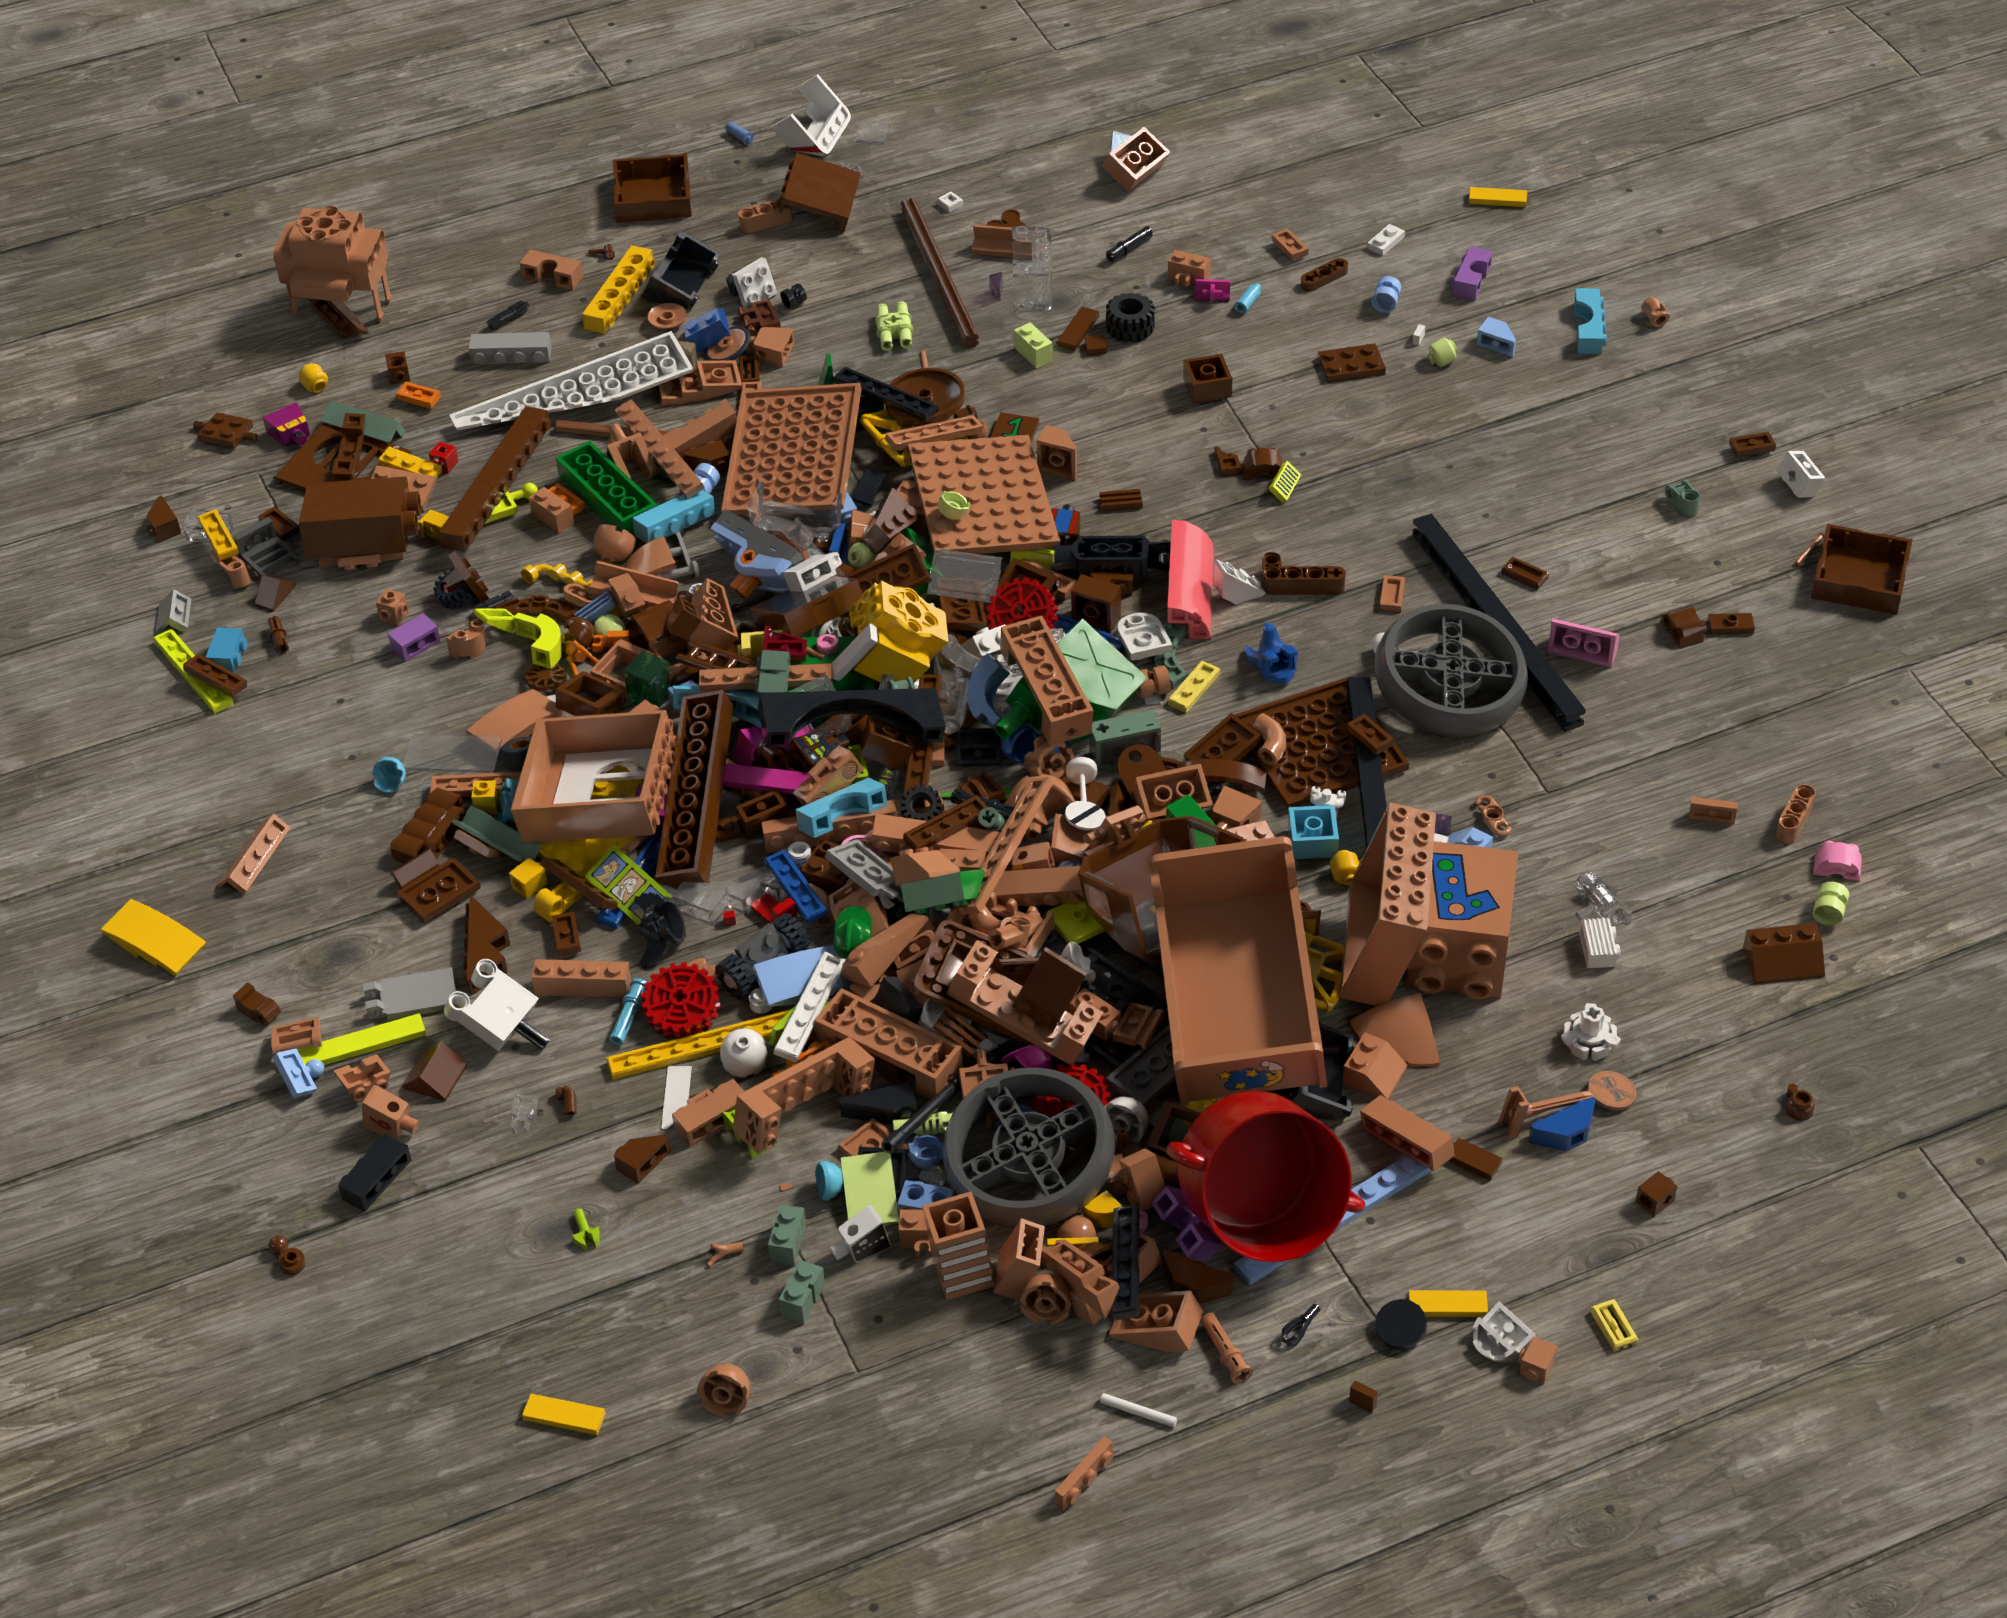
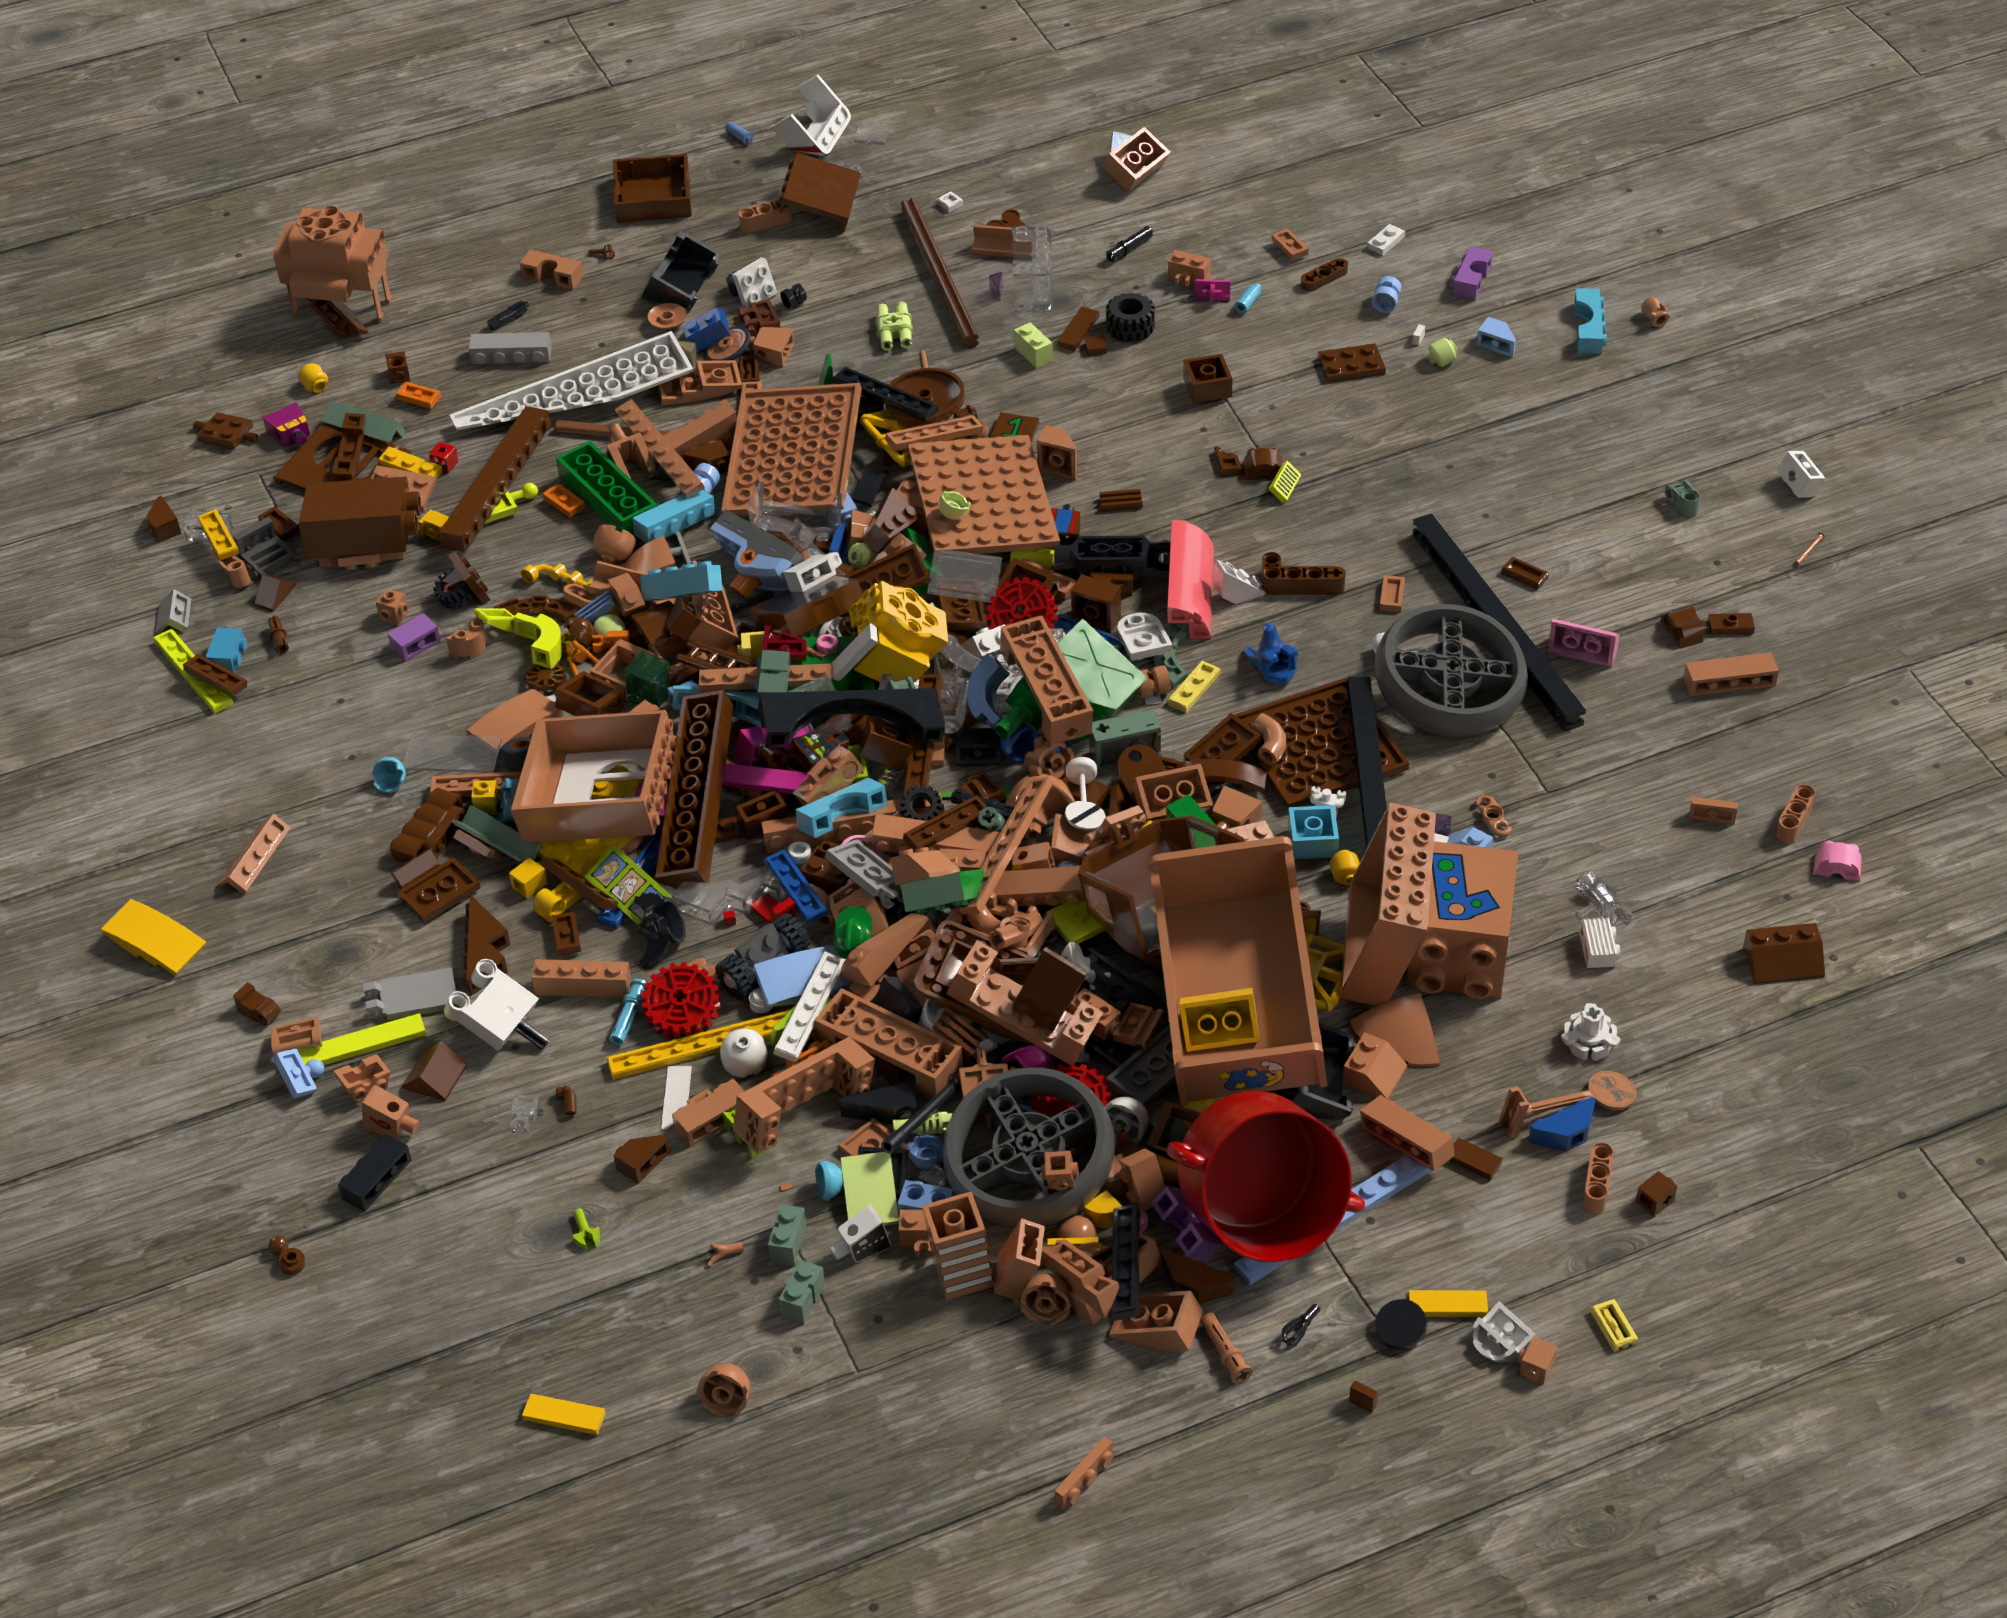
black axle [473,591,514,609] -> none
nougat brick [528,487,574,534] -> none
yellow brick [582,245,655,334] -> none
white bar [1100,1393,1177,1428] -> none
reddish brown plate [1347,714,1394,755] -> none
yellow tile [1469,187,1527,207] -> none
reddish brown plate [1729,432,1776,457] -> none
reddish brown piece [1786,1083,1815,1121] -> none
reddish brown tile [1811,524,1913,614] -> none
yellowish green wheel [1812,882,1849,926] -> none
none -> medium azure brick [640,561,723,601]
none -> nougat brick [1041,1151,1079,1190]
none -> yellow slope [1179,988,1260,1052]
none -> nougat beam [1583,1142,1614,1214]
none -> nougat brick [1683,653,1779,697]

